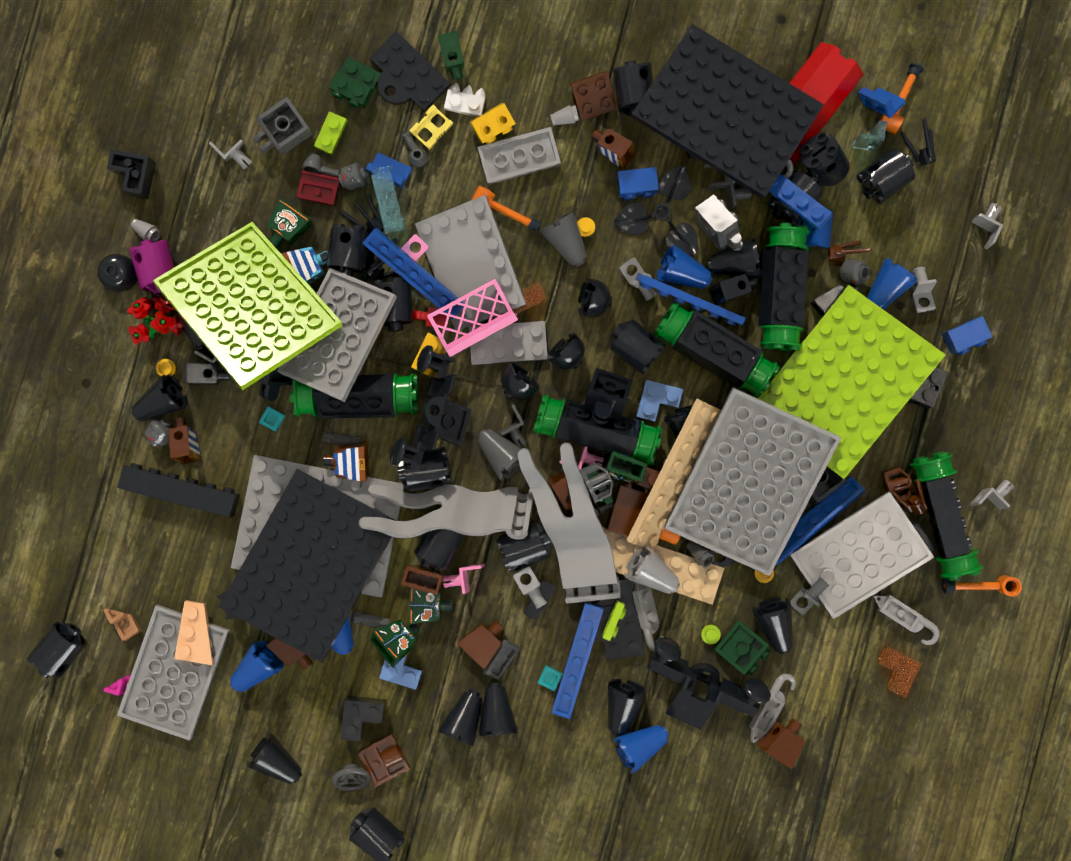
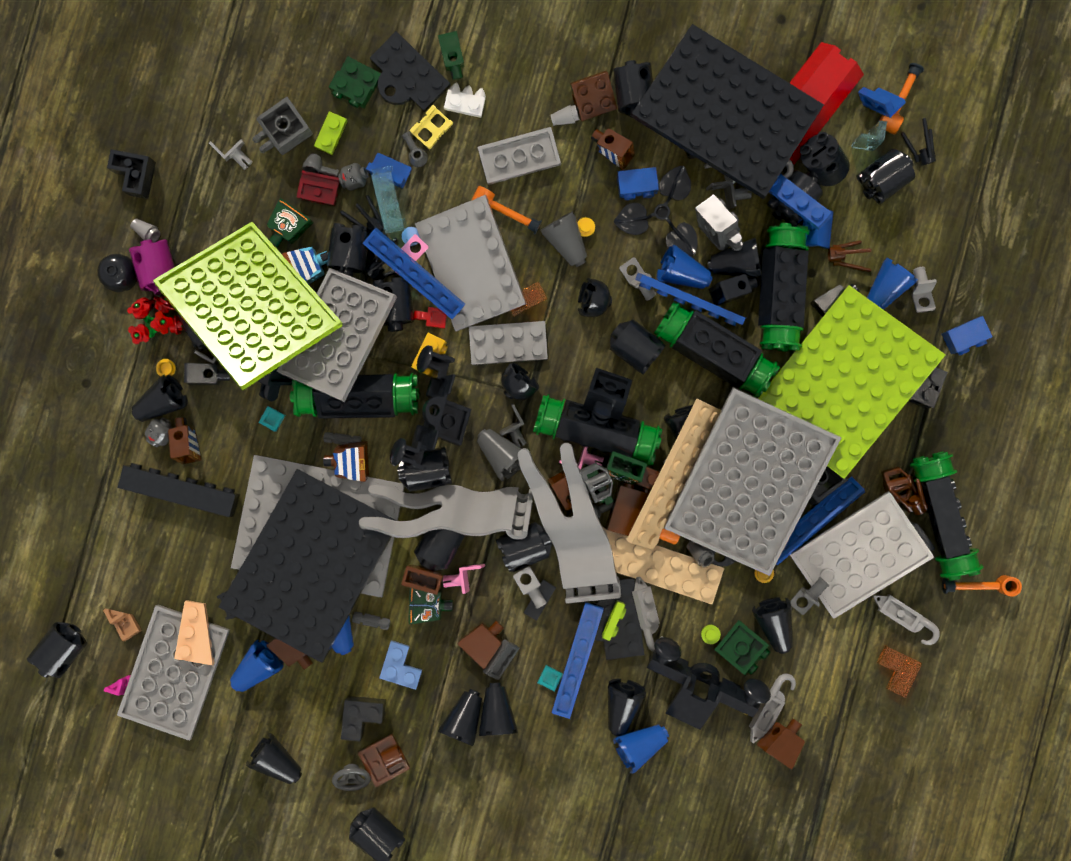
dark green torso [370,620,420,668] -> none
bright pink fence [427,279,518,357] -> none
yellow brick [469,103,516,144] -> none
black cylinder [547,333,585,370] -> none
light grey cone [624,545,680,594] -> none
medium blue plate [636,380,683,422] -> none
dark grey head [839,259,870,285] -> none
light grey bracket [970,480,1014,510] -> none
light grey bracket [972,203,1003,249] -> none
none -> light blue plate [402,227,420,246]

